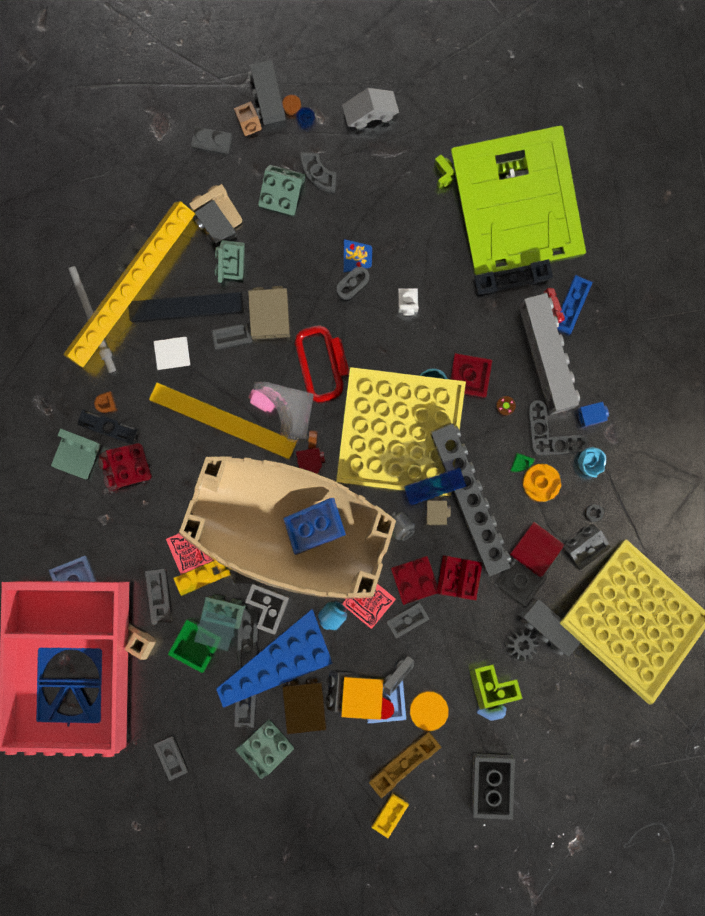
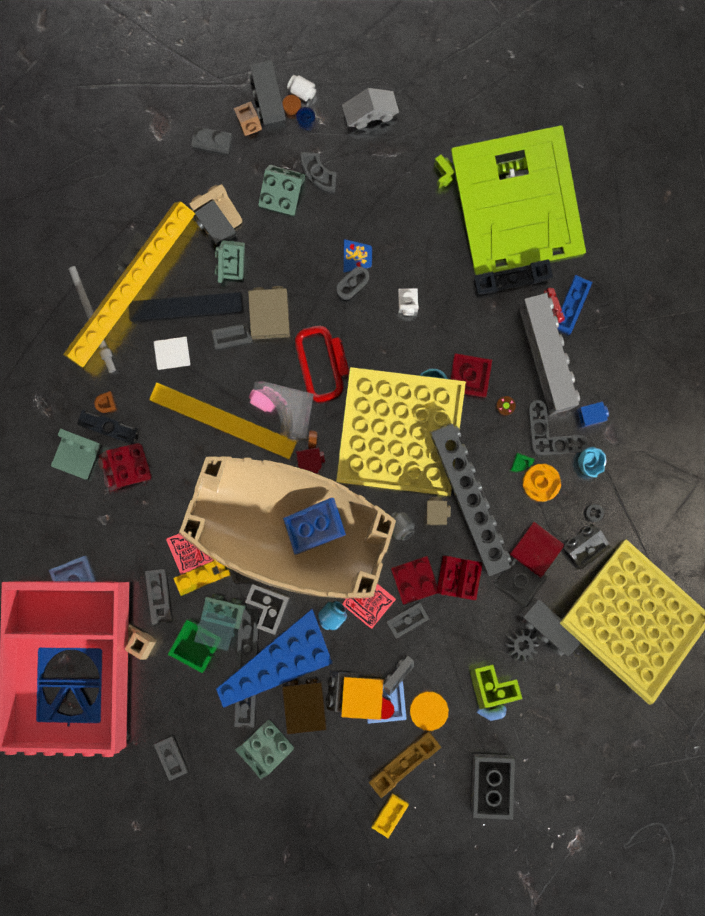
clear blue piece [404,467,466,505] -> none
none -> white brick [287,75,316,101]

